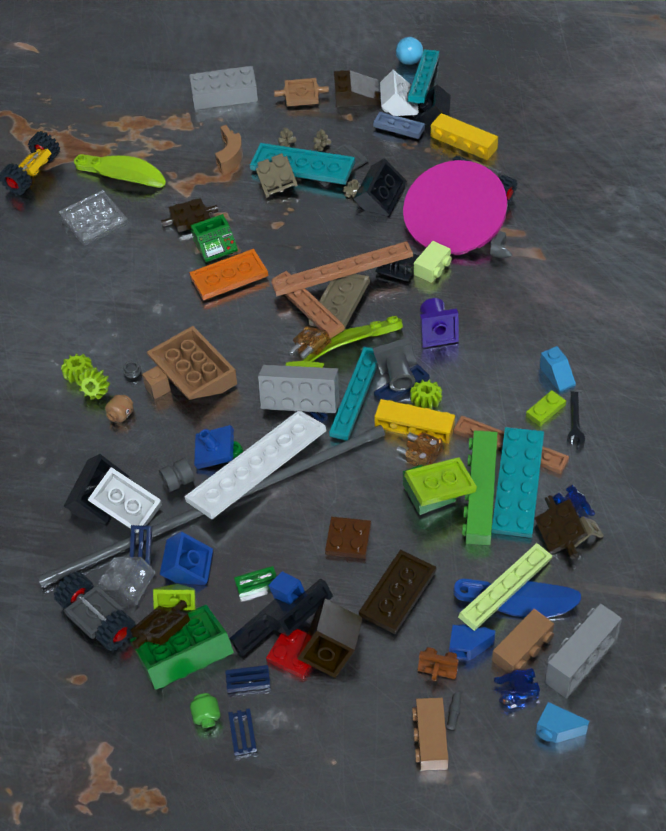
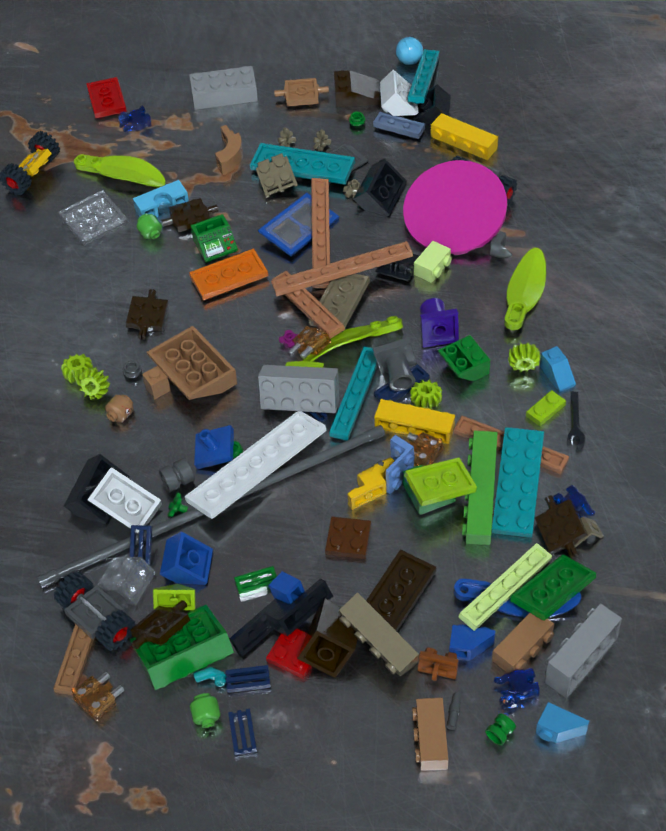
none -> medium nougat tile [53,624,94,696]
none -> clear orange piece [72,672,124,722]
none -> red plate [86,77,127,119]
none -> clear blue animal [118,105,152,132]
none -> dark brown plate [126,289,168,340]
none -> medium azure arch [133,180,189,218]
none -> bright green head [136,214,162,239]
none -> green plant [167,492,188,517]
none -> teal arm [194,667,226,687]
none -> clear door [258,193,339,256]
none -> magenta plate [279,330,301,348]
none -> nougat tile [311,178,330,289]
none -> dark tan slope [339,592,419,676]
none -> yellow plate [347,457,394,510]
none -> green plate [349,111,365,127]
none -> medium blue bracket [386,435,415,494]
none -> green slope [438,335,490,381]
none -> green wheel [485,713,516,746]
none -> lime plant [504,248,546,330]
none -> lime gear [508,342,540,372]
none -> green tile [510,554,596,621]

